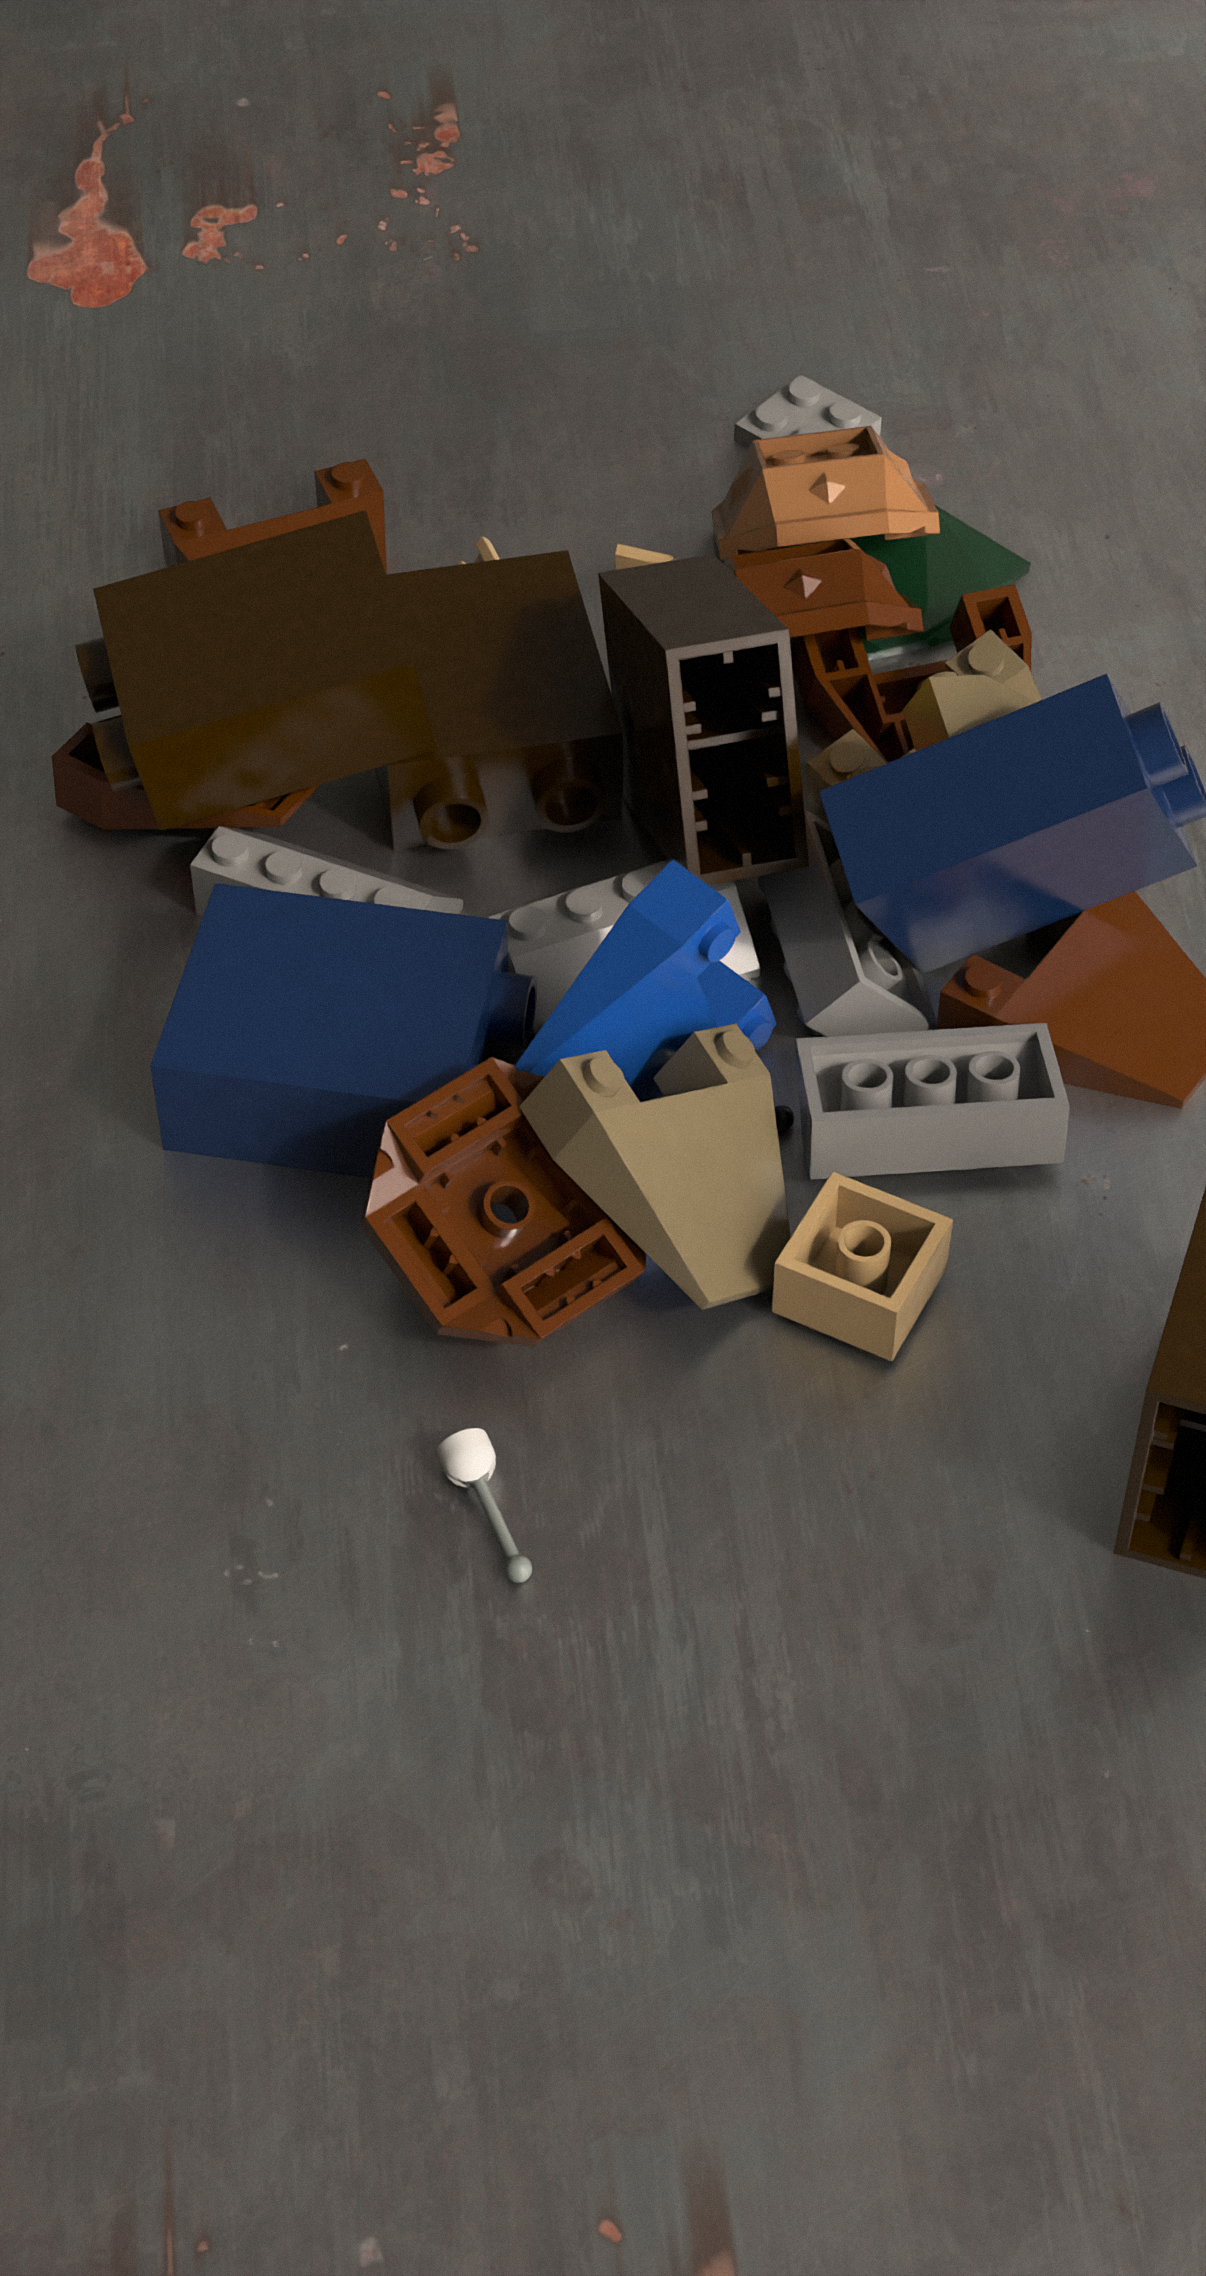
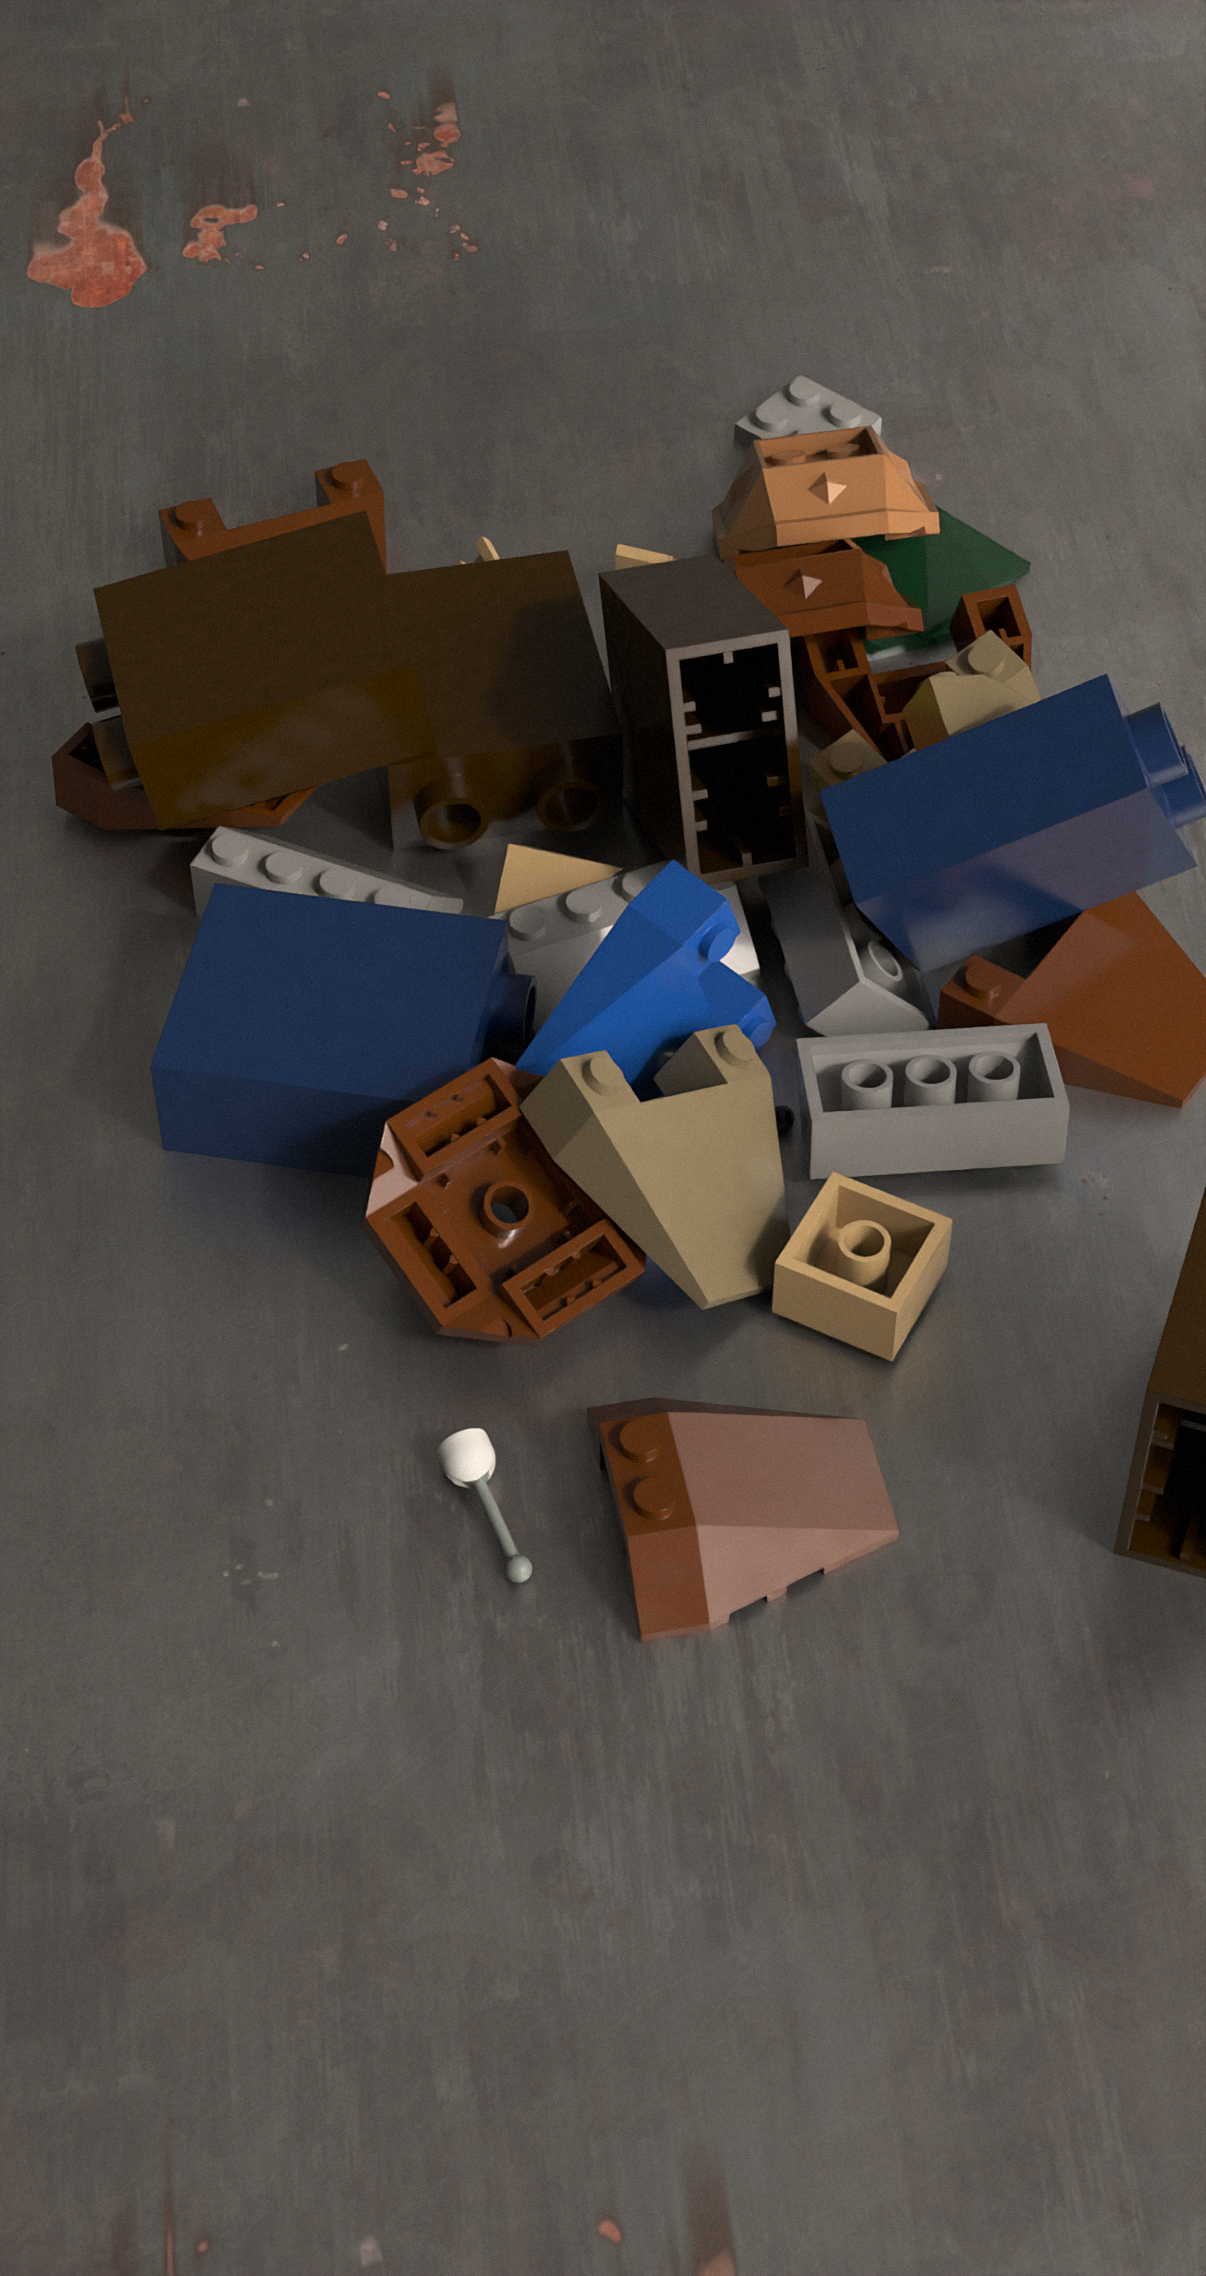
none -> tan slope [494,843,623,915]
none -> reddish brown wedge [587,1397,899,1643]

